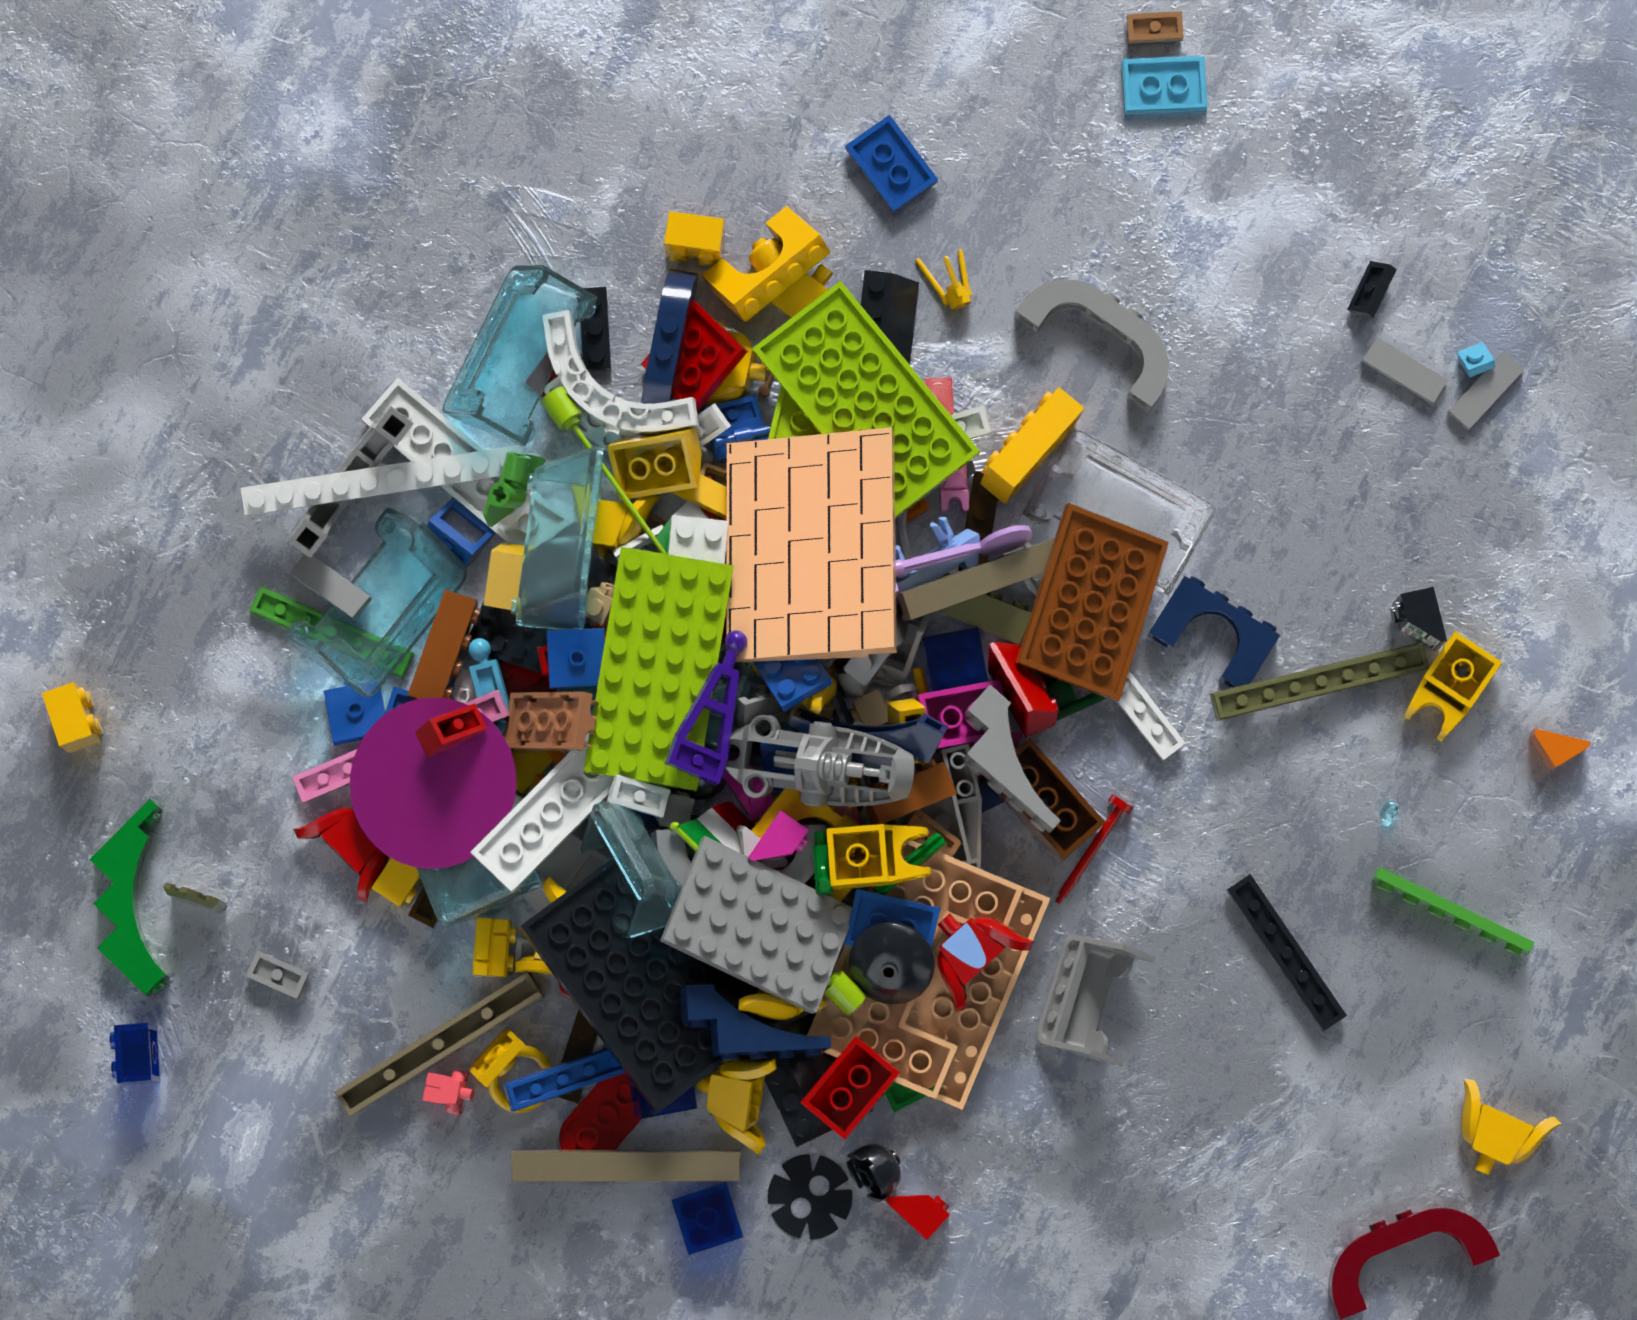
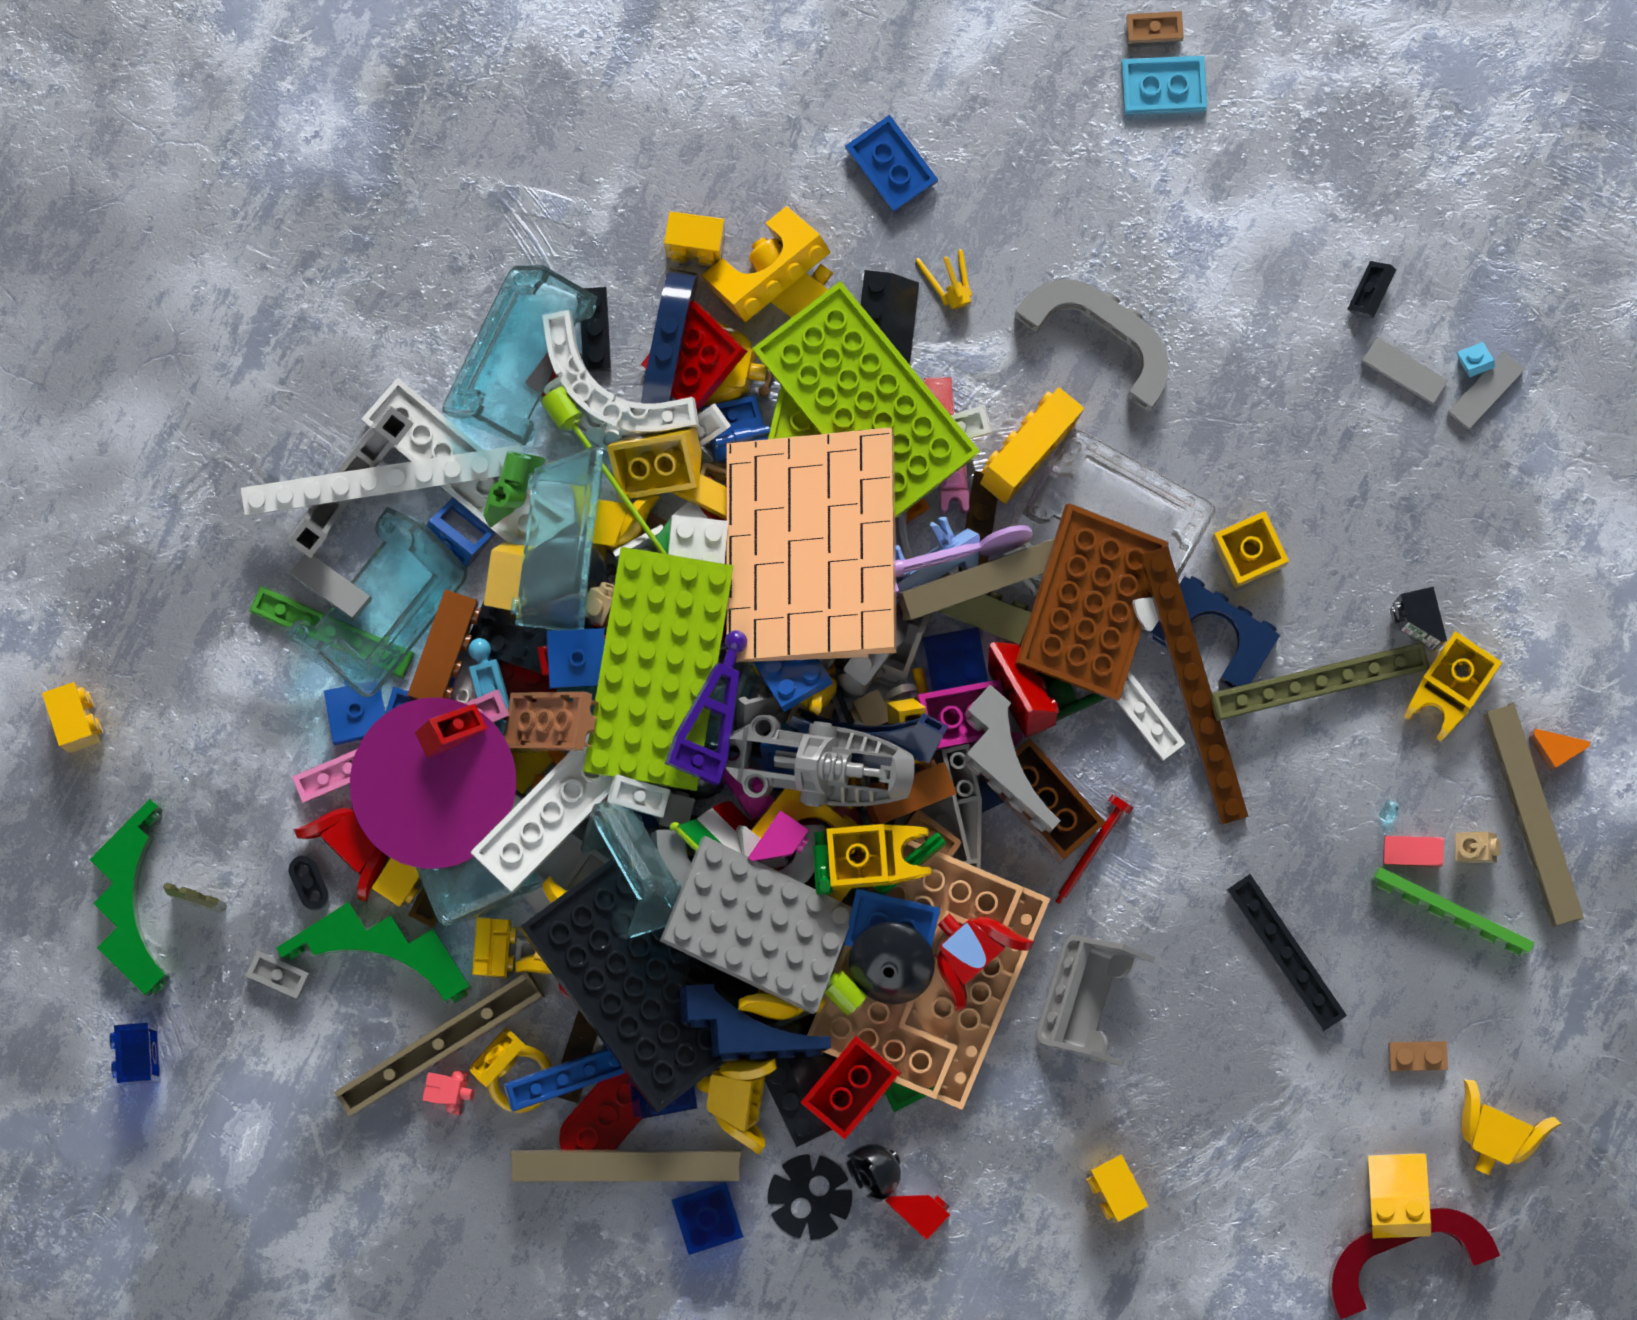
none -> green arch [276,902,471,1004]
none -> black plate [288,856,329,910]
none -> yellow brick [1086,1154,1148,1223]
none -> white tile [1132,597,1159,631]
none -> reddish brown plate [1139,546,1249,825]
none -> yellow brick [1211,511,1289,589]
none -> yellow slope [1368,1154,1431,1238]
none -> coral slope [1384,836,1444,868]
none -> medium nougat plate [1388,1041,1448,1071]
none -> tan brick [1455,832,1501,864]
none -> dark tan tile [1483,702,1584,927]

